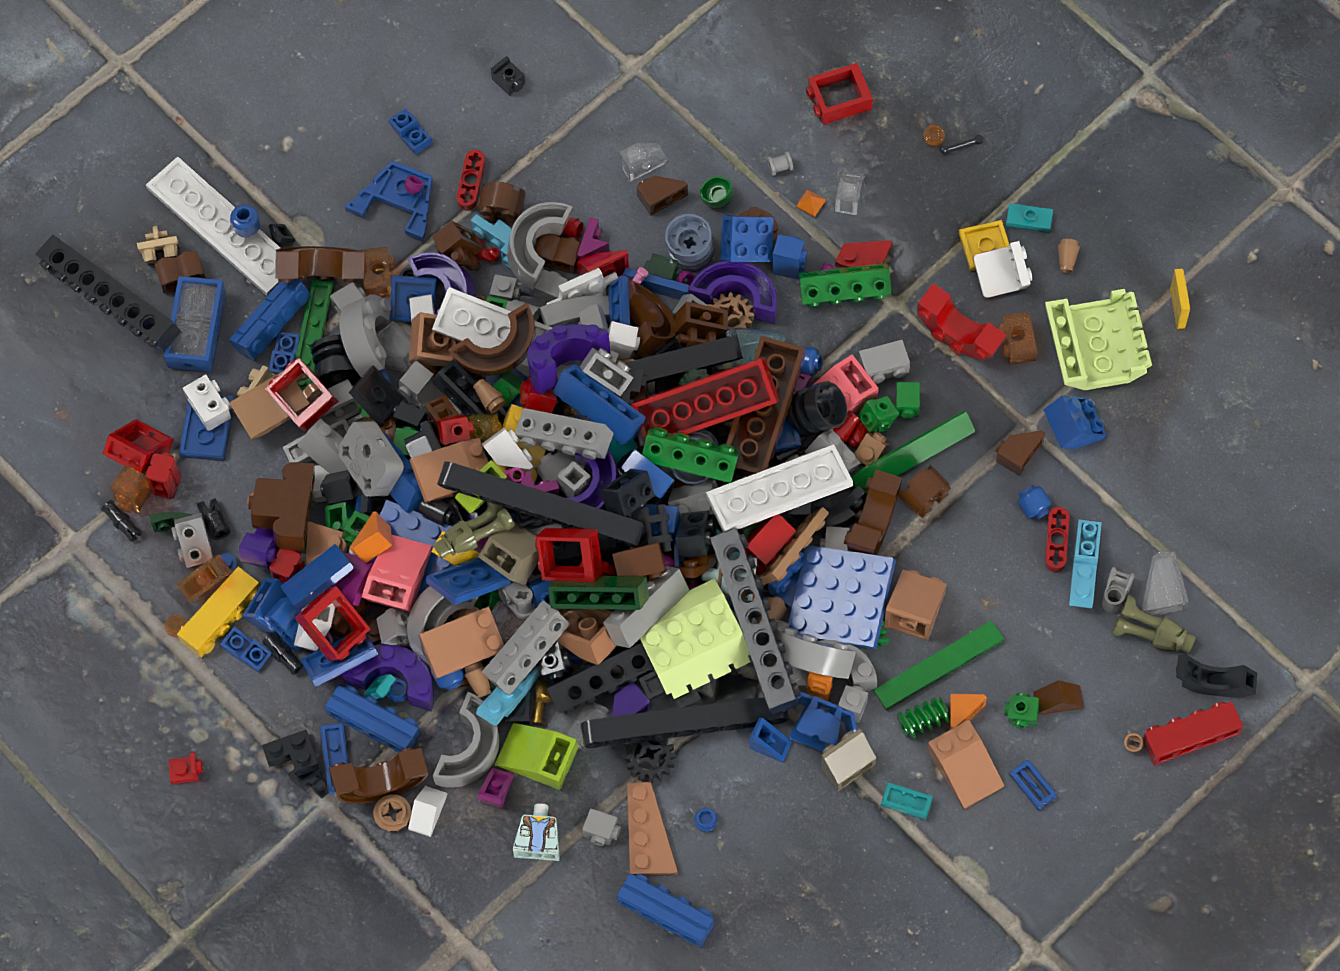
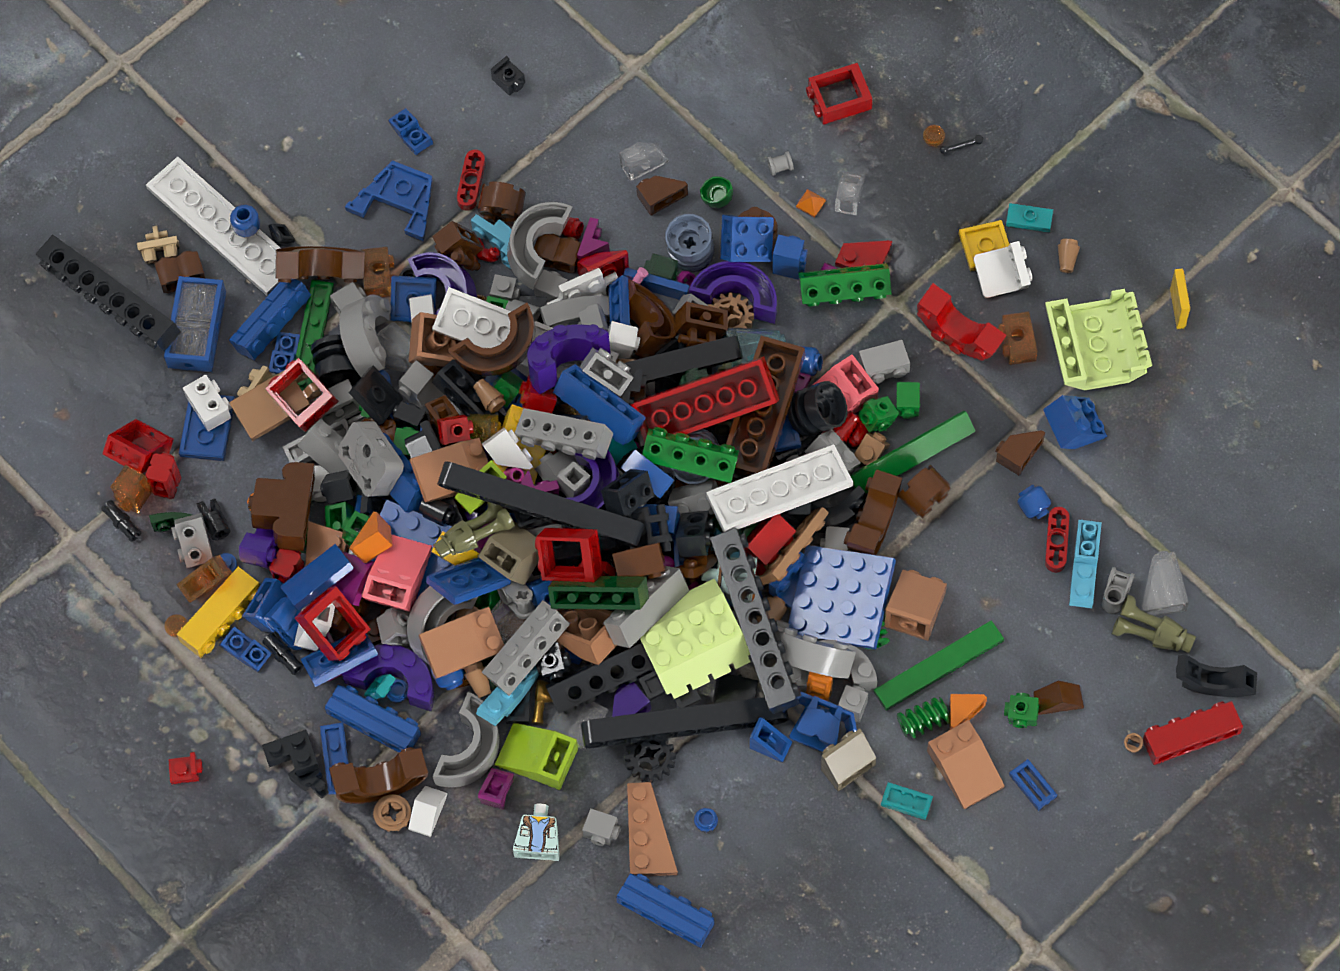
magenta hinge [404,176,424,194] -> none

